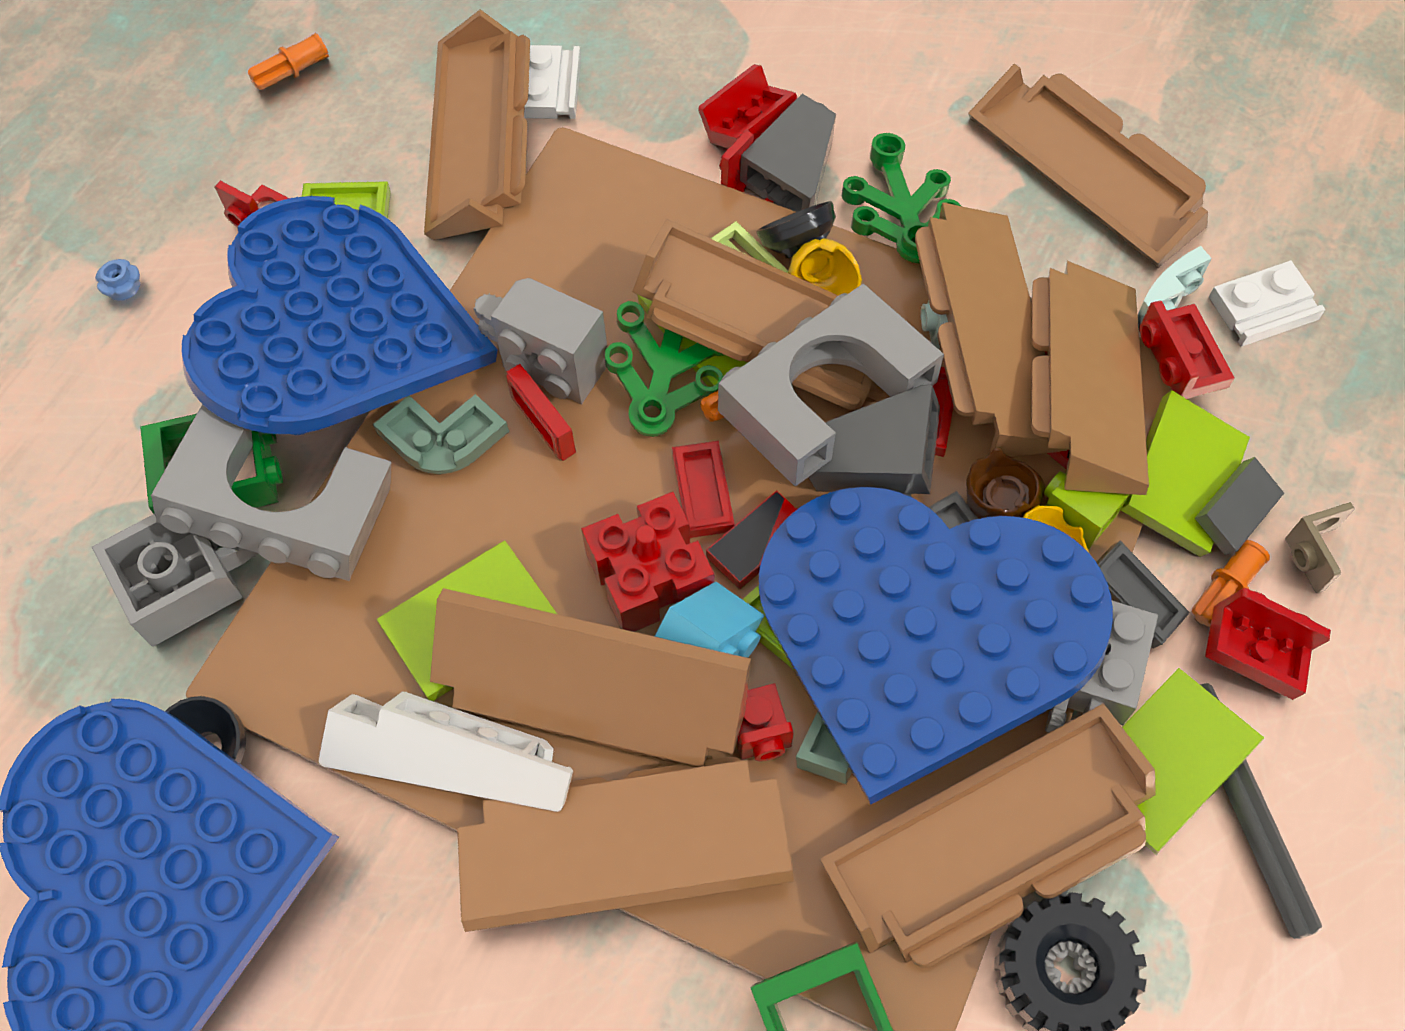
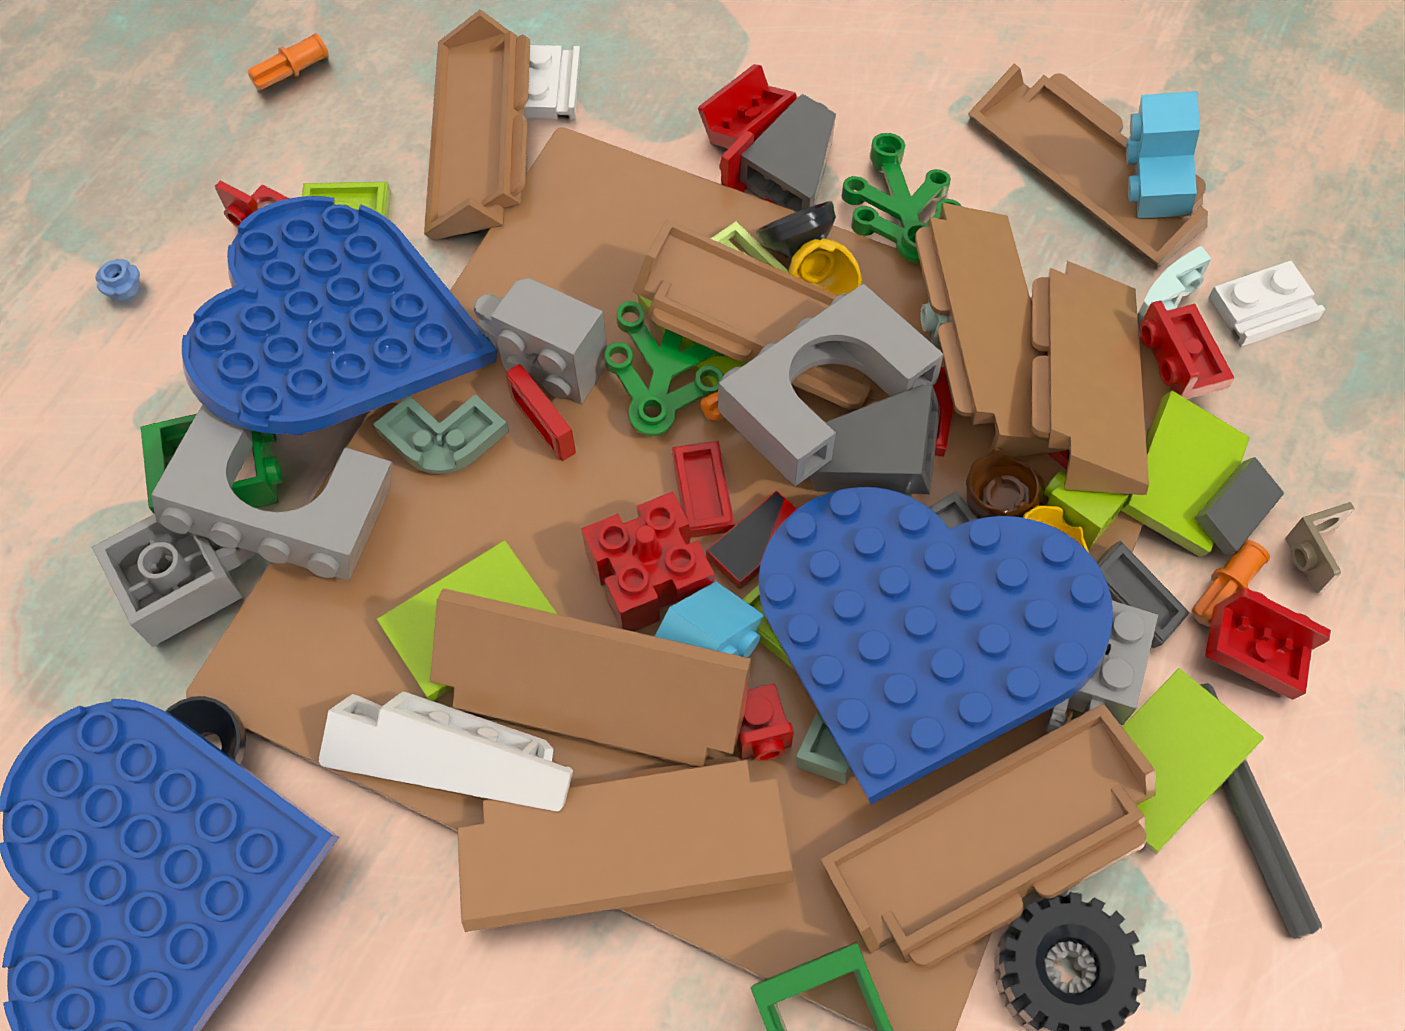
none -> medium azure brick [1126,91,1200,219]

